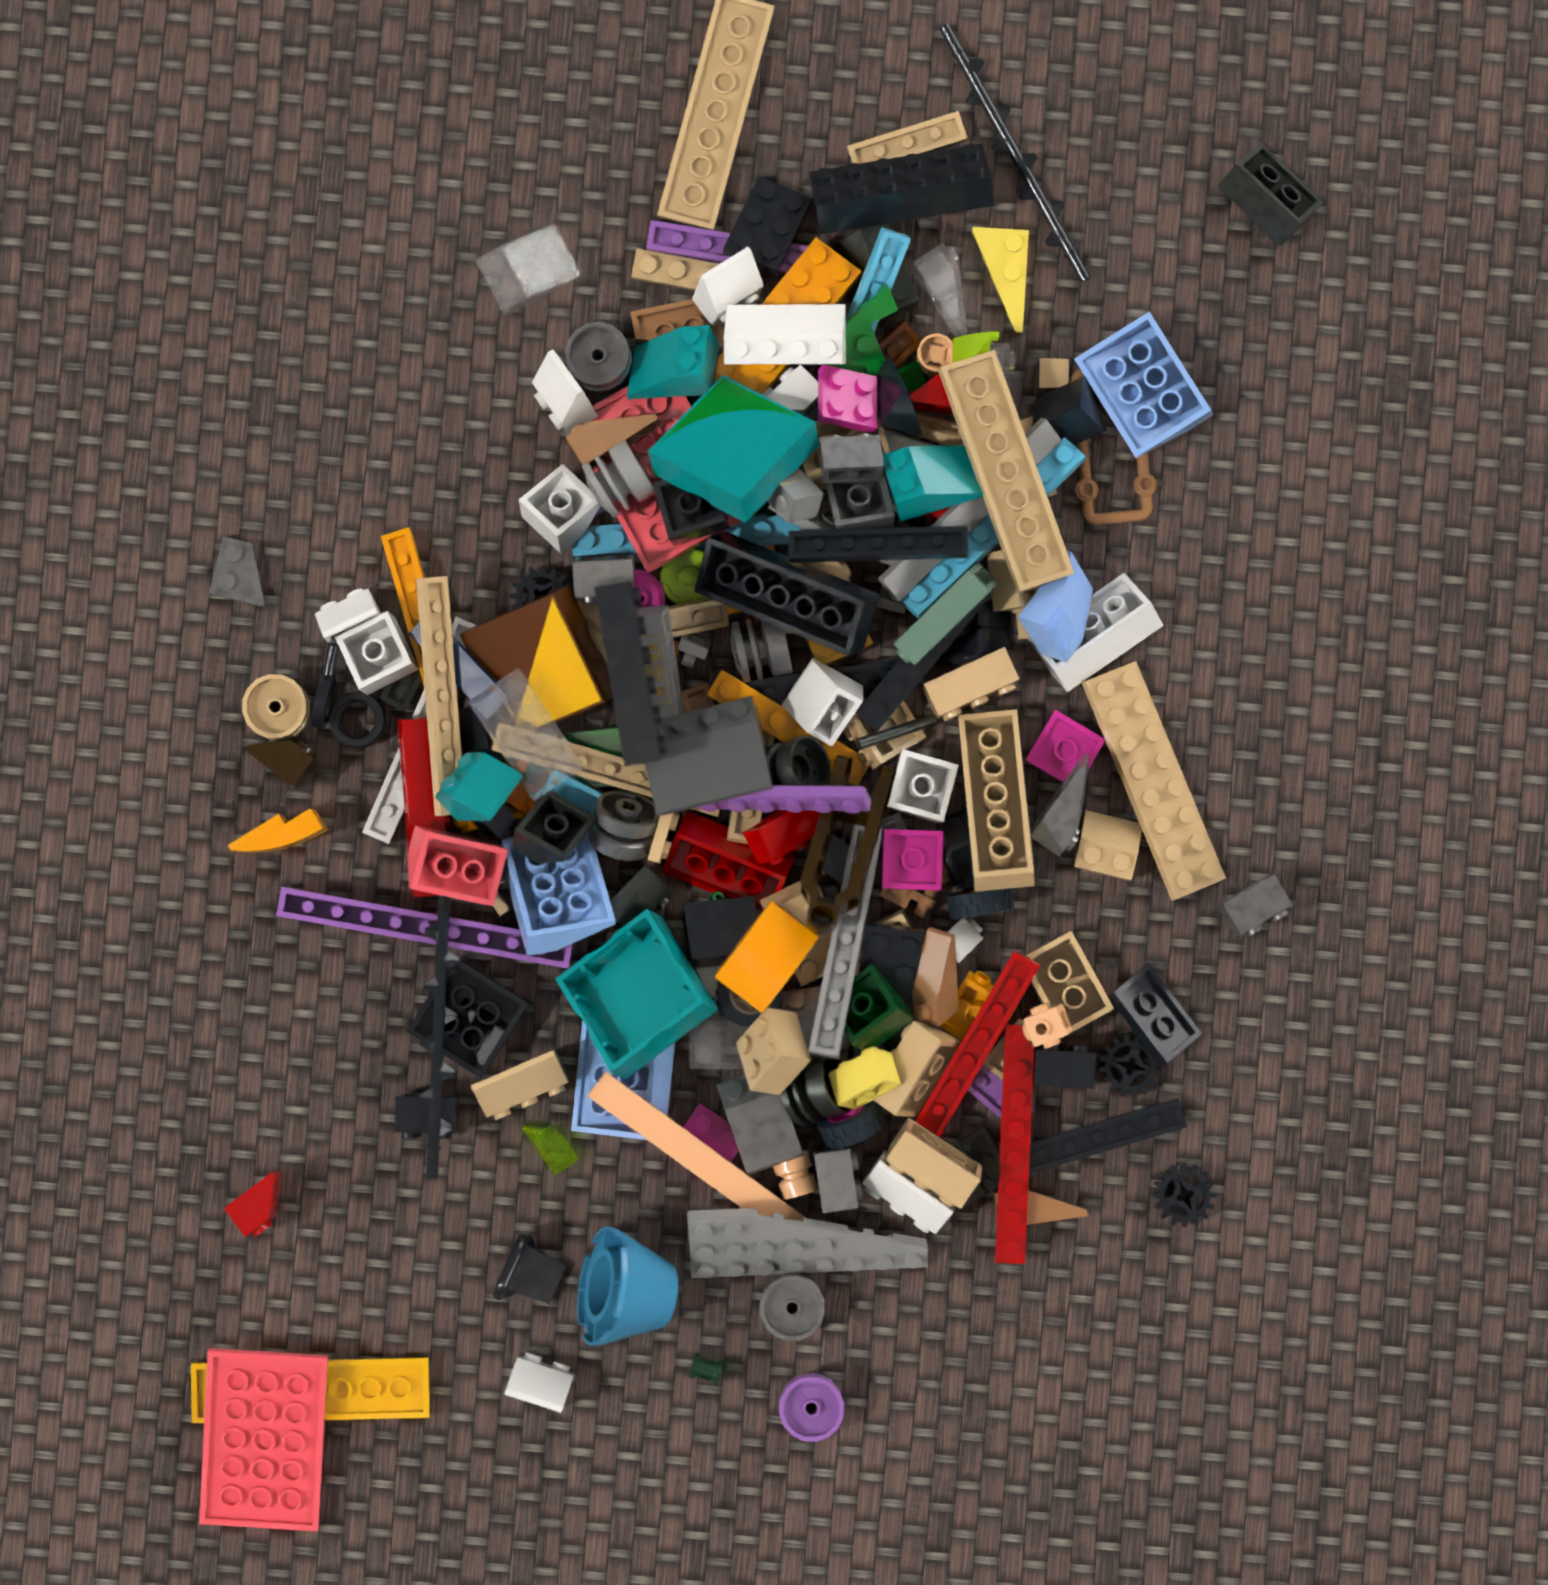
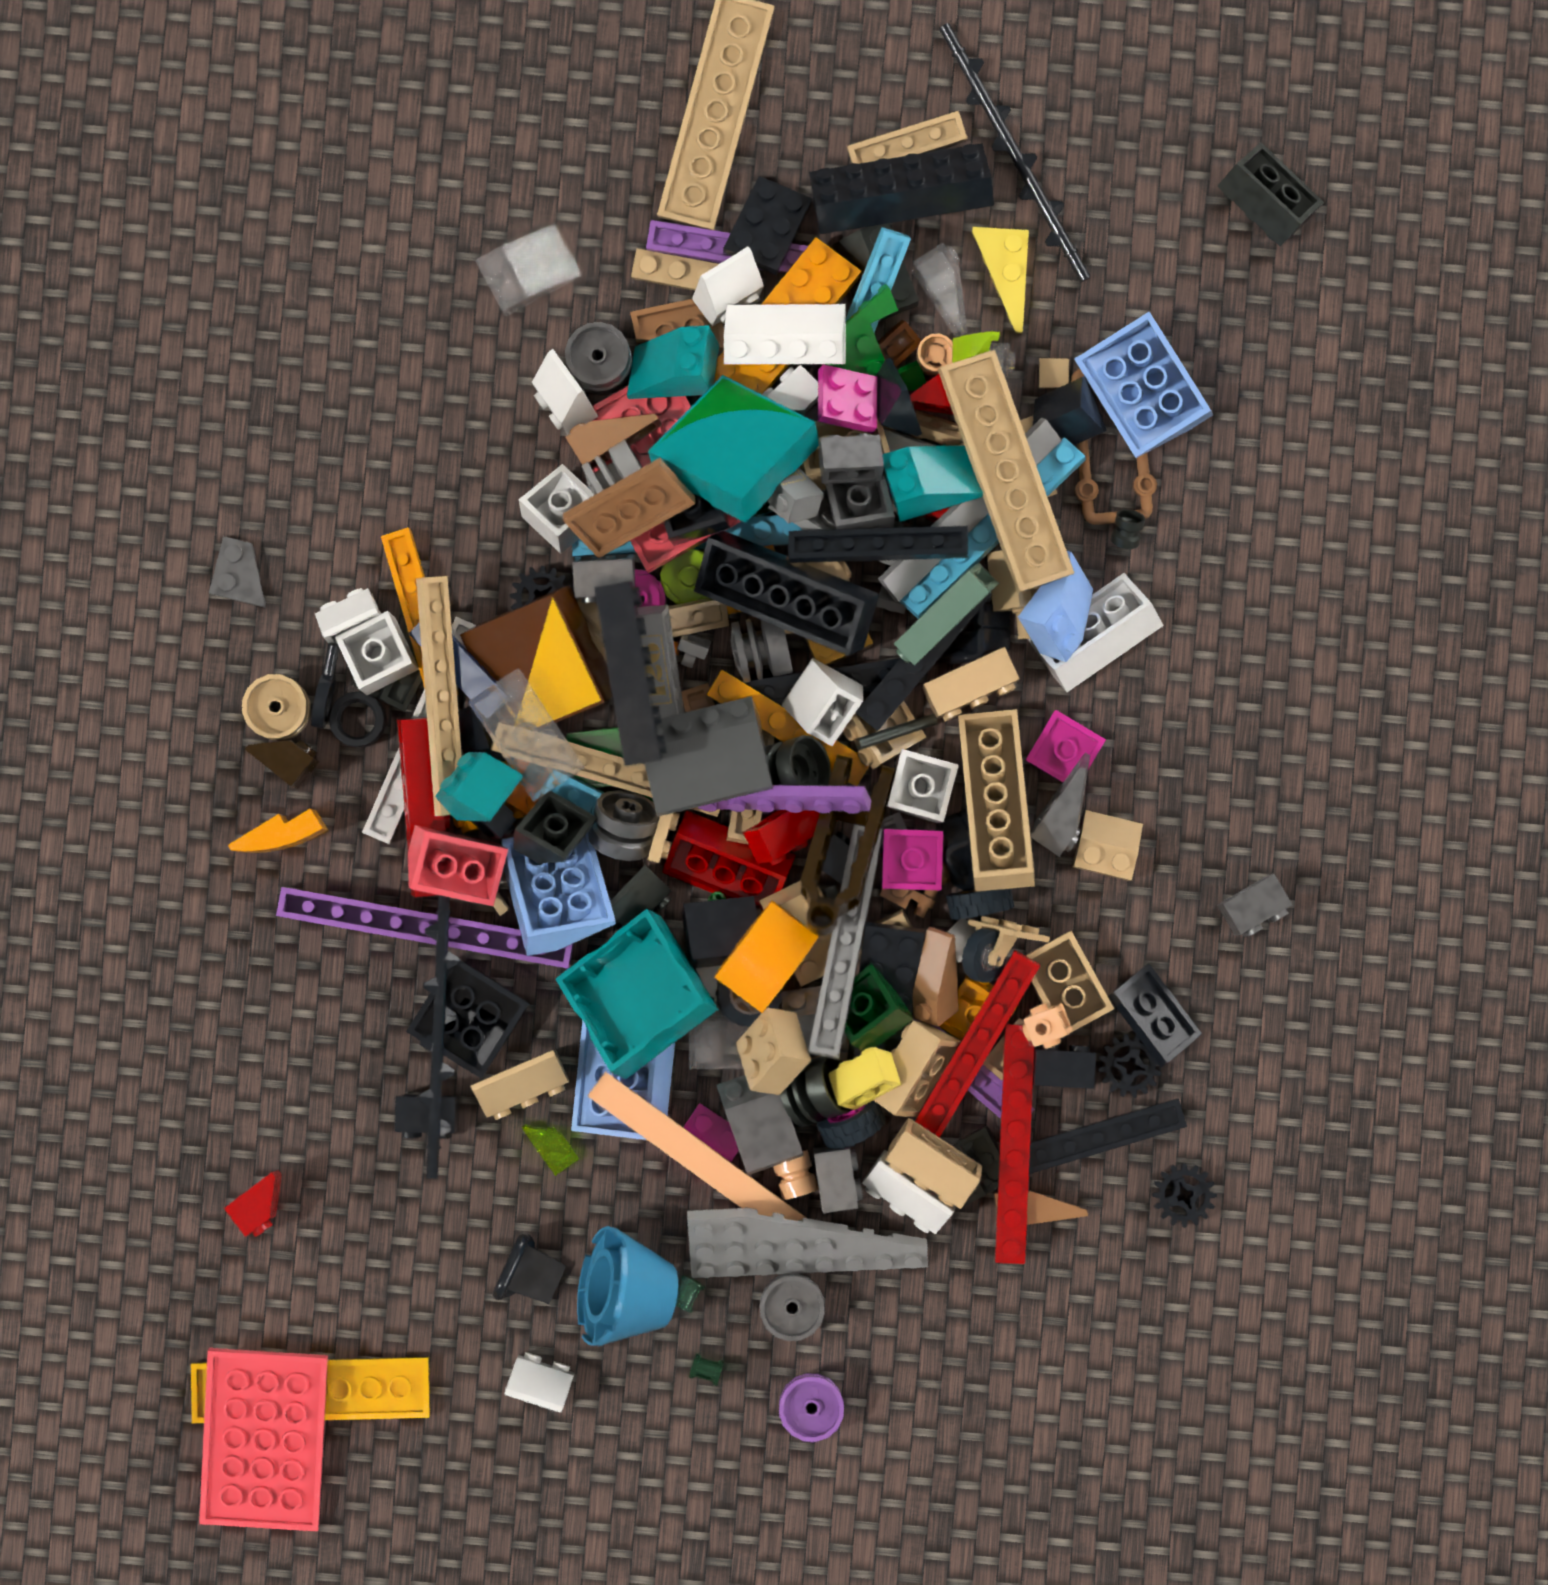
tan plate [1082,661,1226,901] -> none
none -> medium nougat plate [563,458,695,559]
none -> clear green bush [676,1274,706,1313]
none -> plate [962,916,1050,983]
none -> pearl dark grey wheel [1111,509,1145,549]

